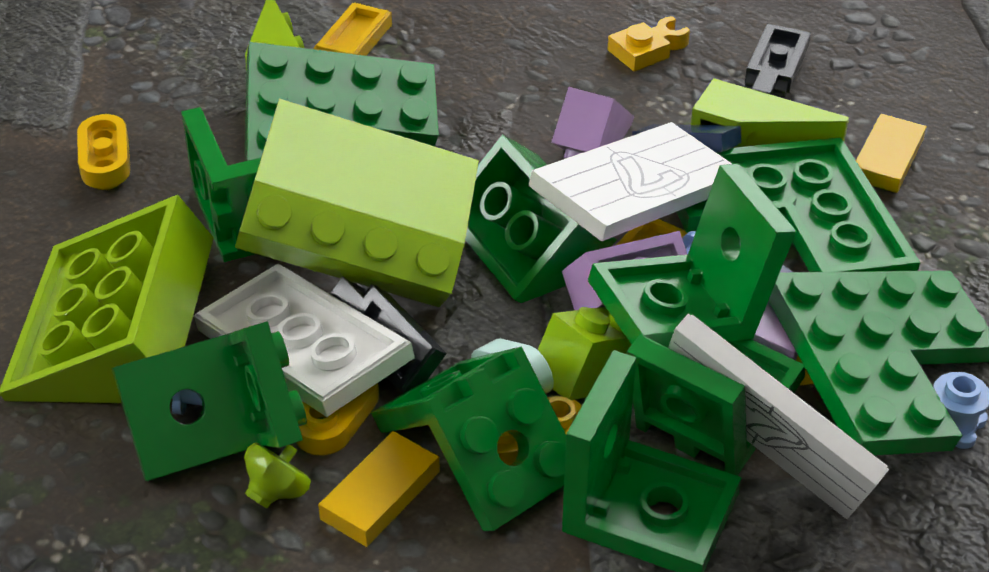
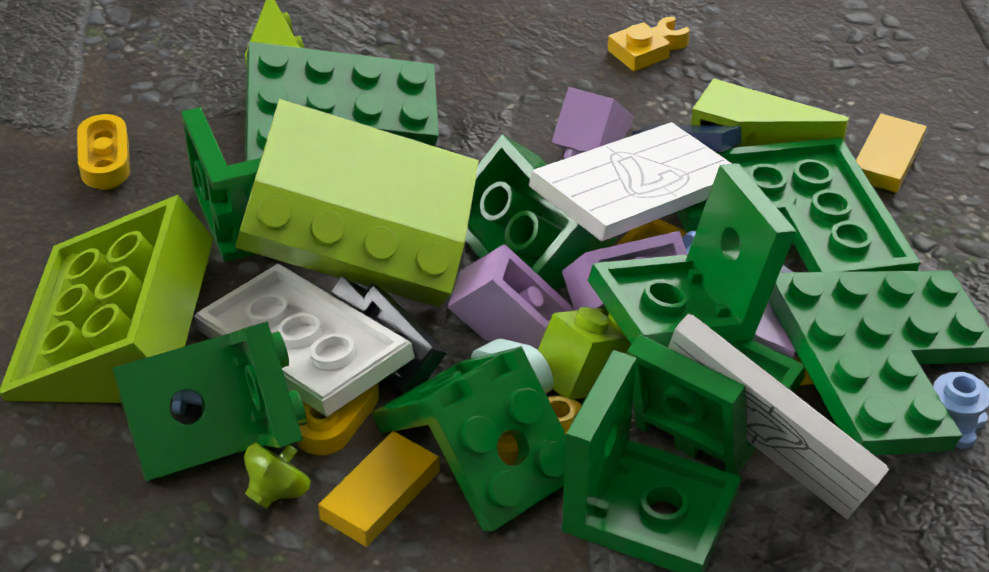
yellow tile [313,3,392,56] -> none
hinge [744,23,811,98] -> none
none -> lavender slope [447,244,574,349]

